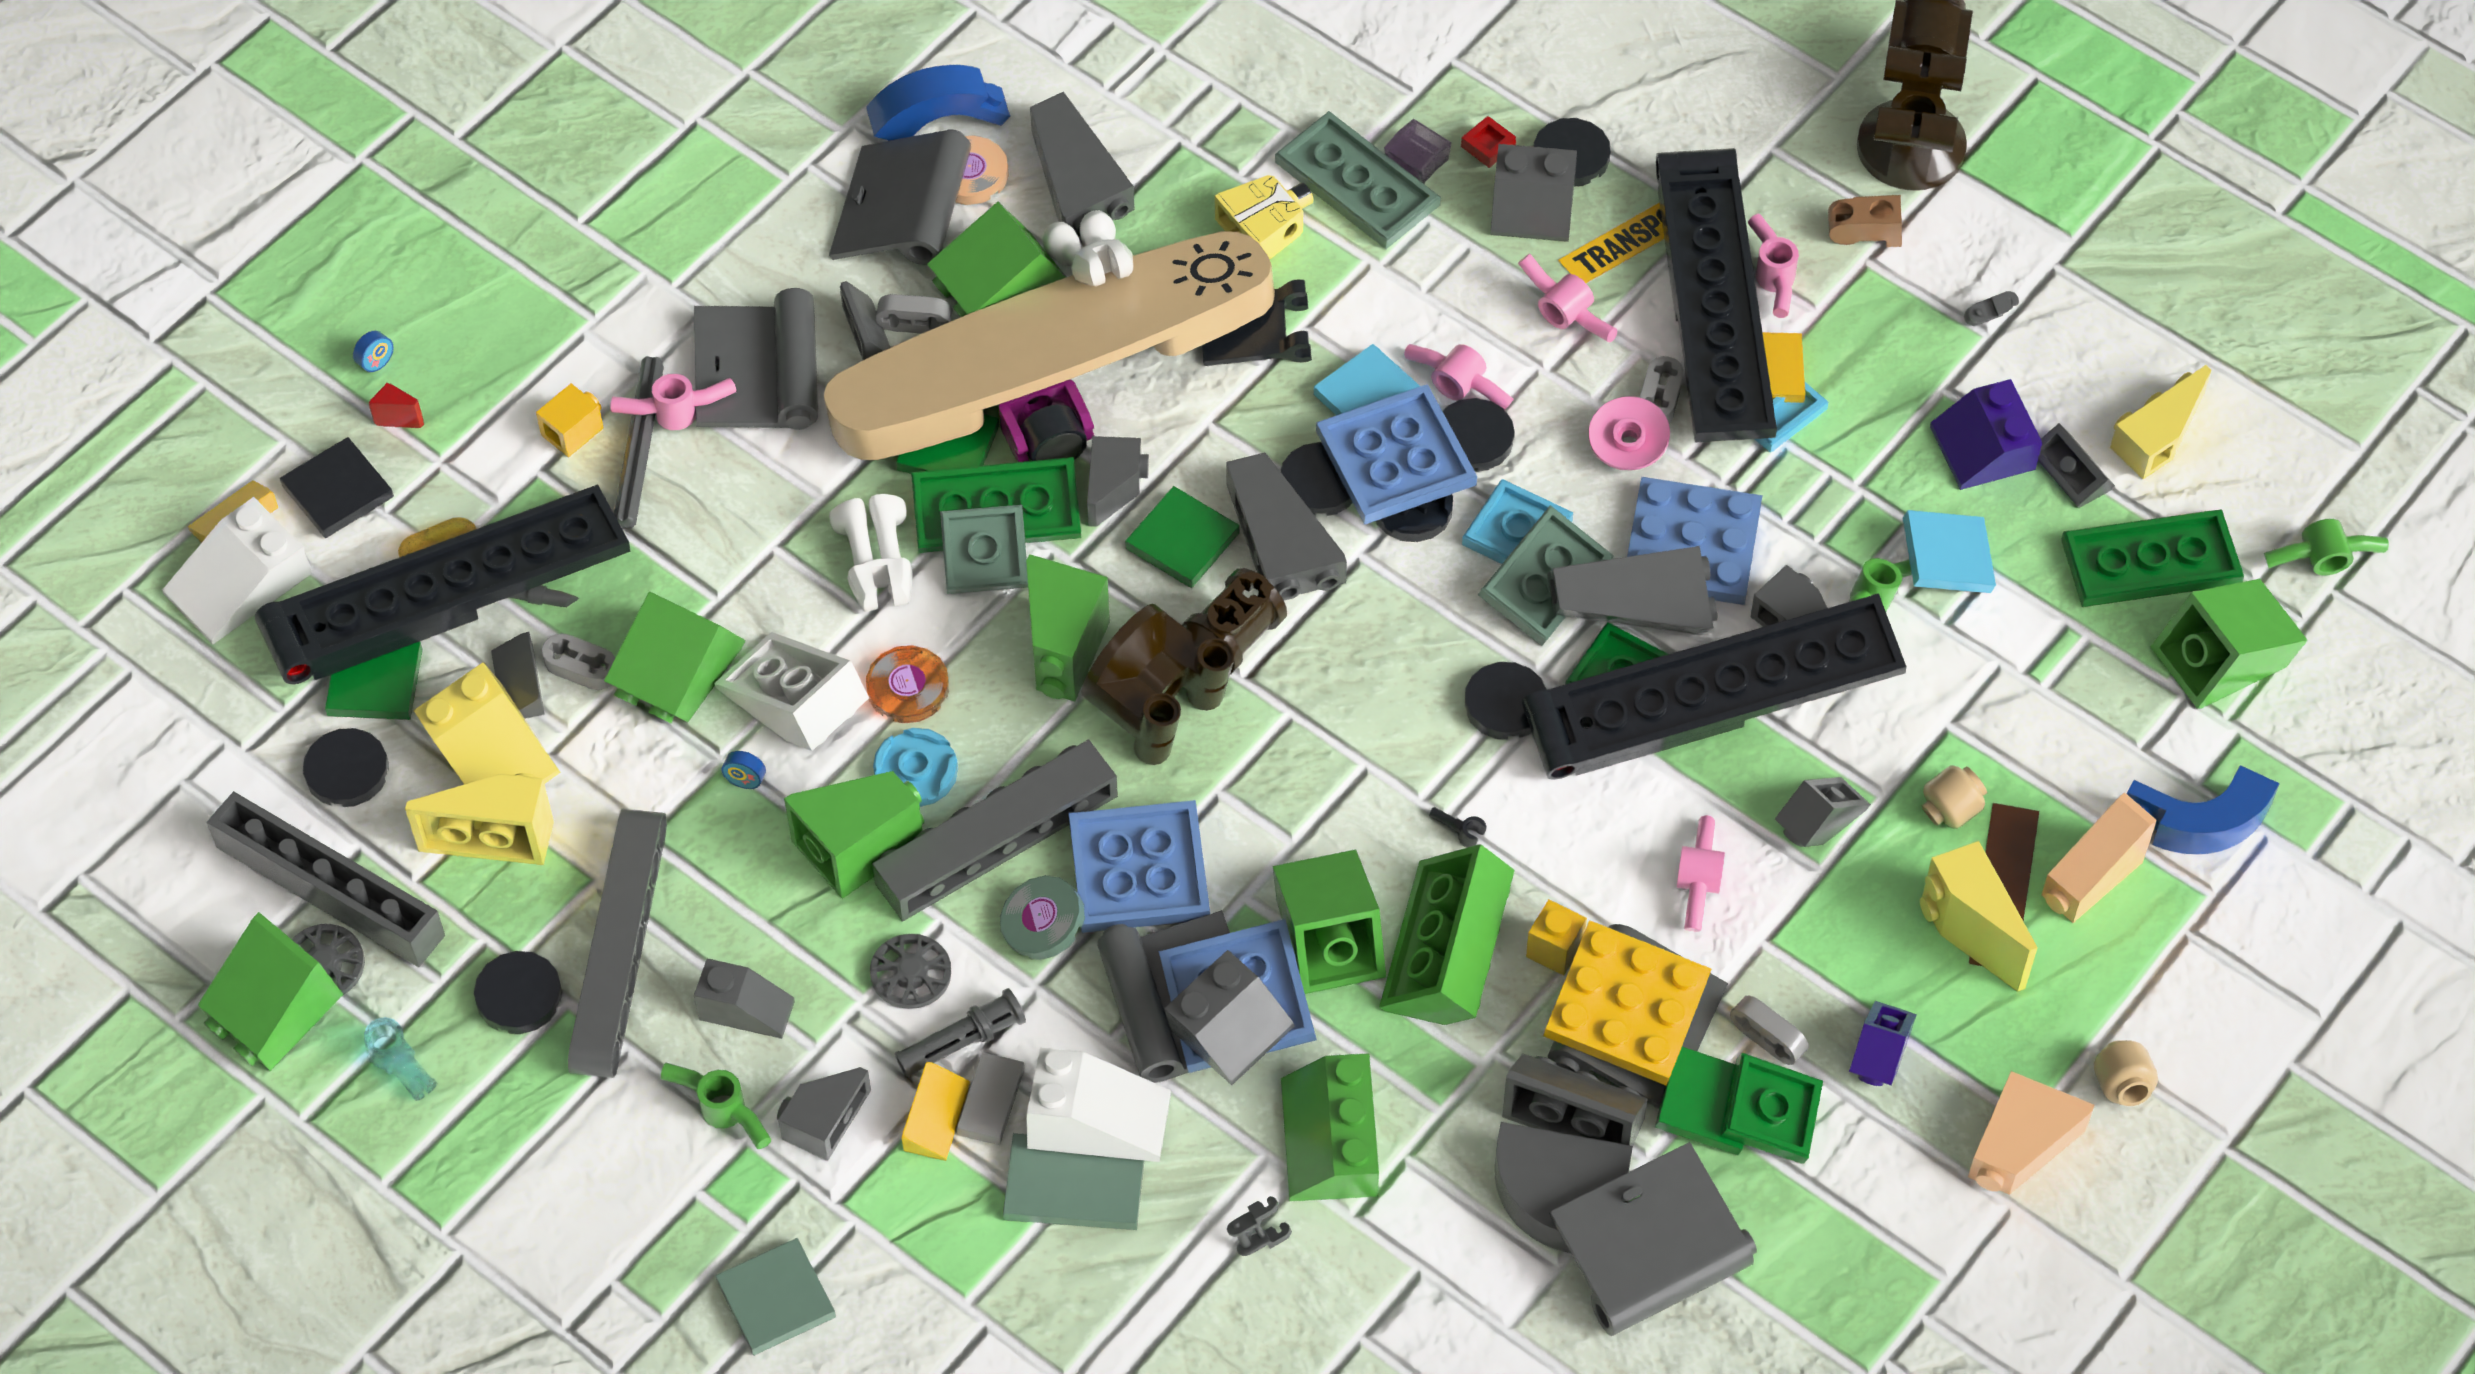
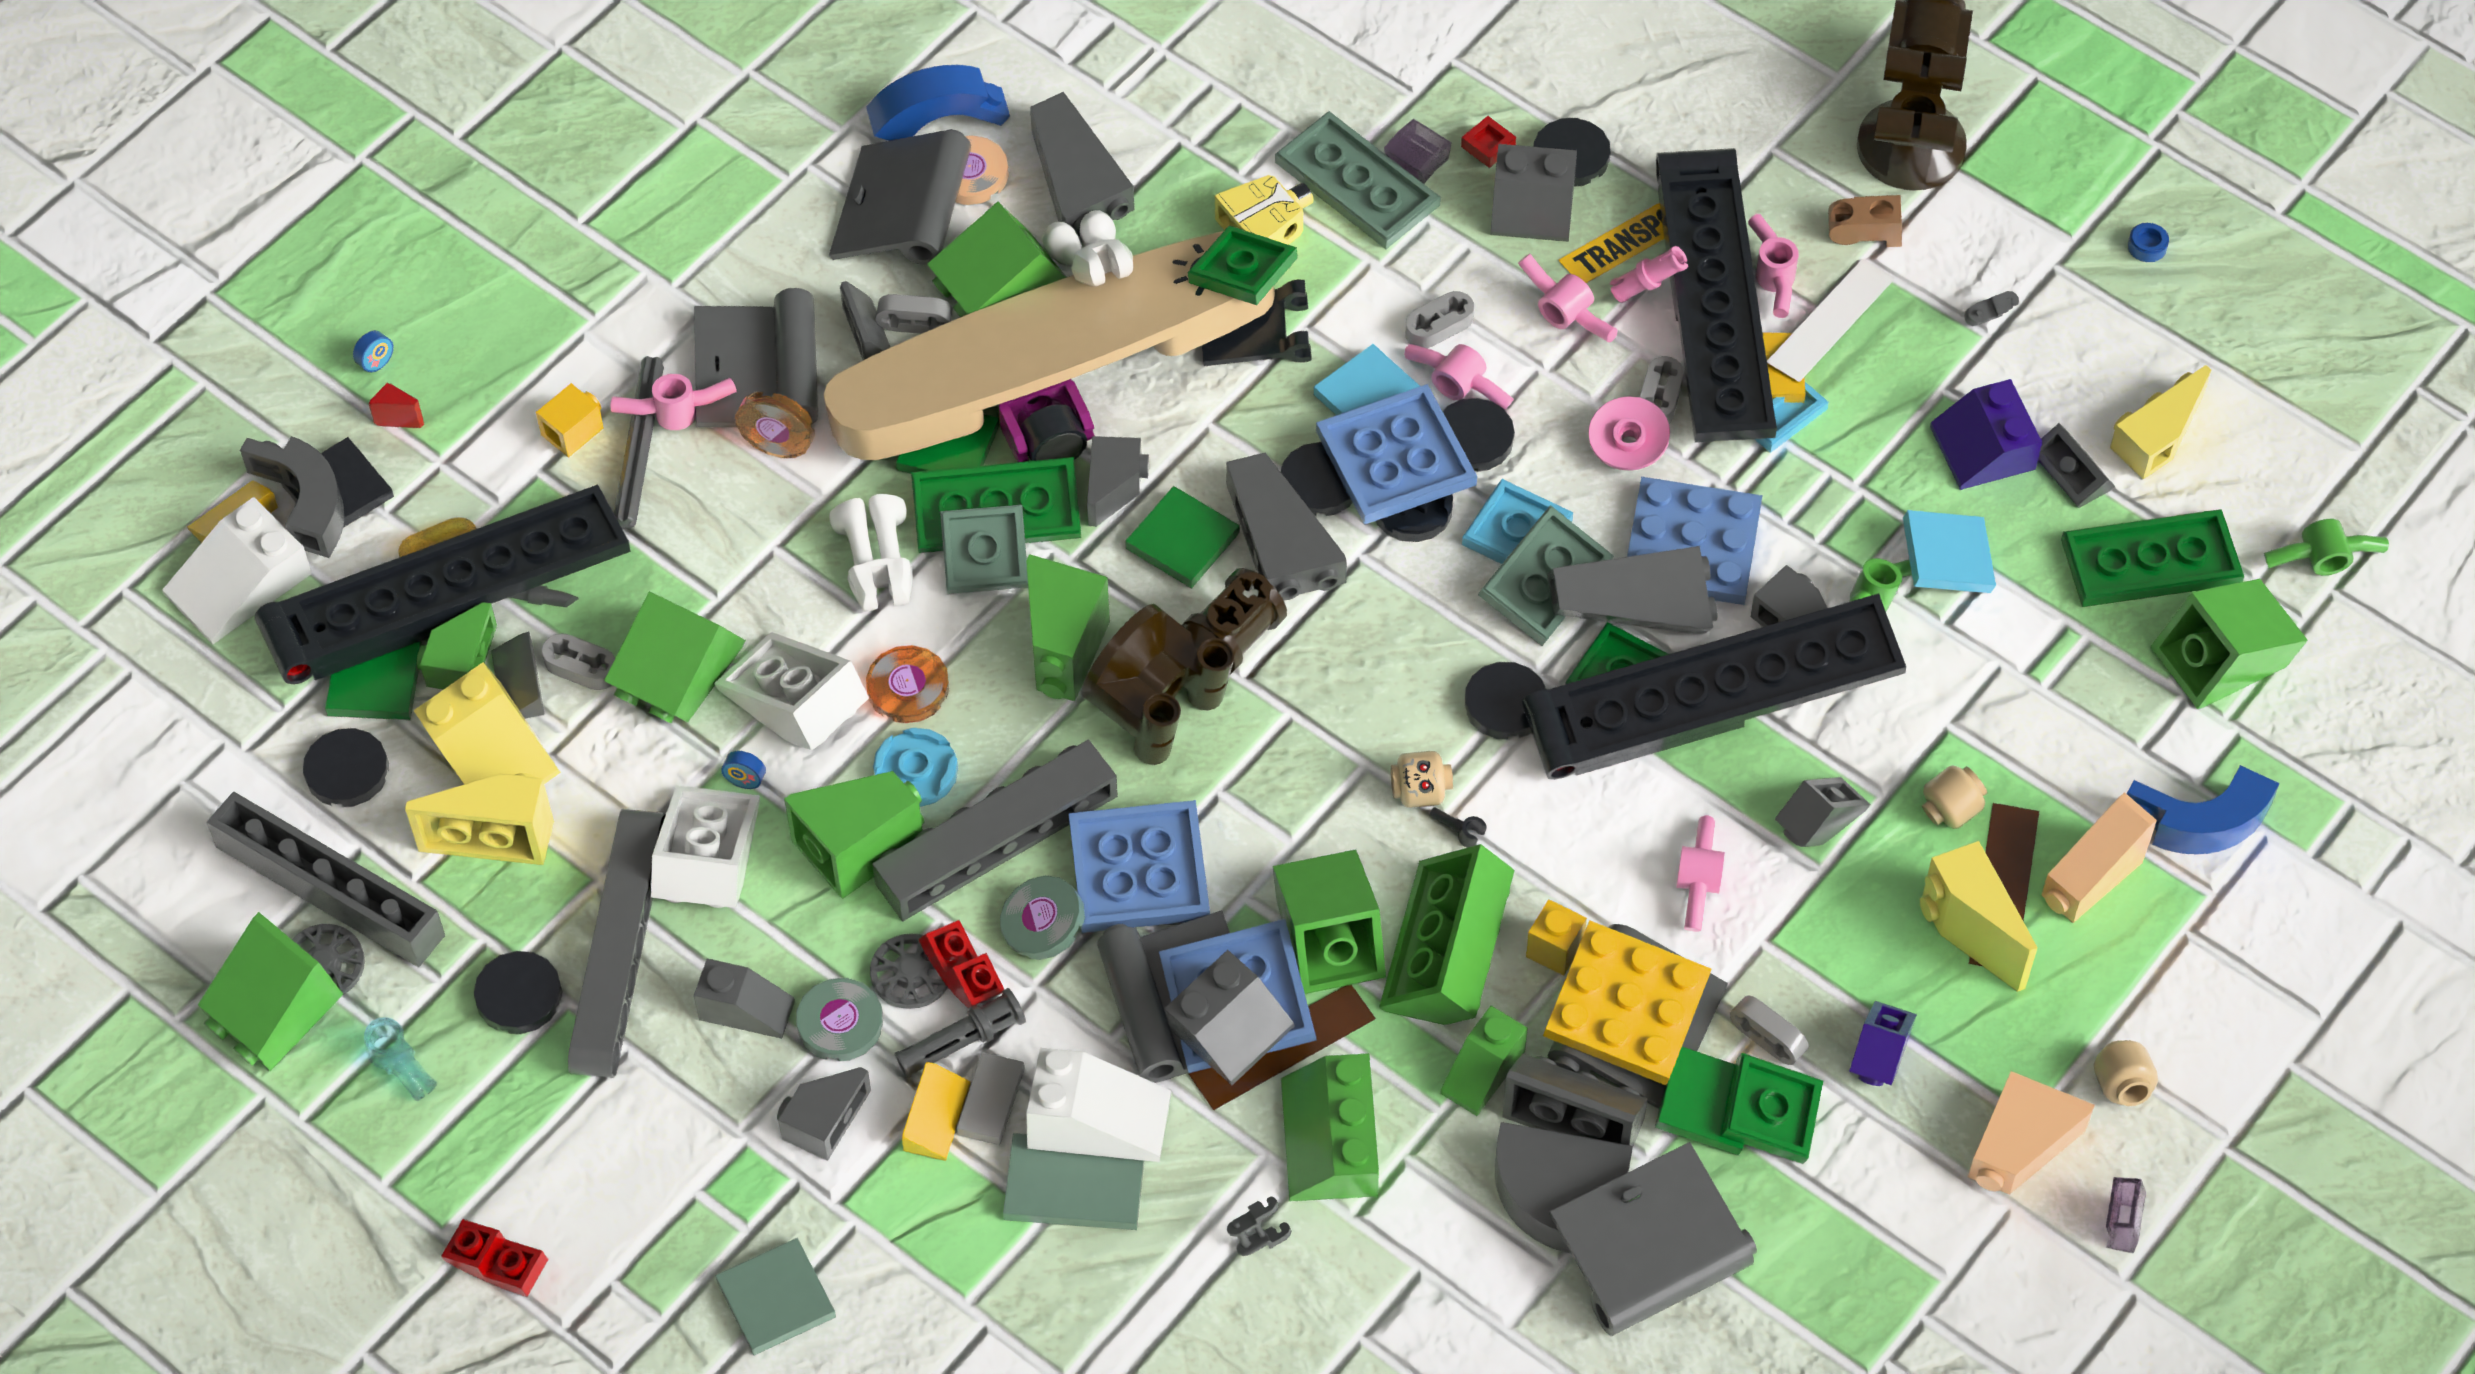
bright green piece [661,1062,772,1149] -> none
none -> dark grey arch [240,436,344,558]
none -> bright green slope [417,602,497,690]
none -> red slope [441,1219,549,1297]
none -> white slope [651,785,760,908]
none -> clear orange tile [735,392,815,458]
none -> sand green tile [796,978,883,1061]
none -> red slope [918,920,1004,1009]
none -> green tile [1187,225,1298,306]
none -> reddish brown sticker [1188,985,1376,1110]
none -> tan head [1391,751,1453,808]
none -> light grey beam [1405,291,1474,348]
none -> bright green slope [1440,1006,1528,1116]
none -> bright pink pin [1610,246,1688,303]
none -> white sticker [1767,259,1895,382]
none -> clear purple piece [2106,1177,2146,1254]
none -> blue tile [2128,223,2169,262]

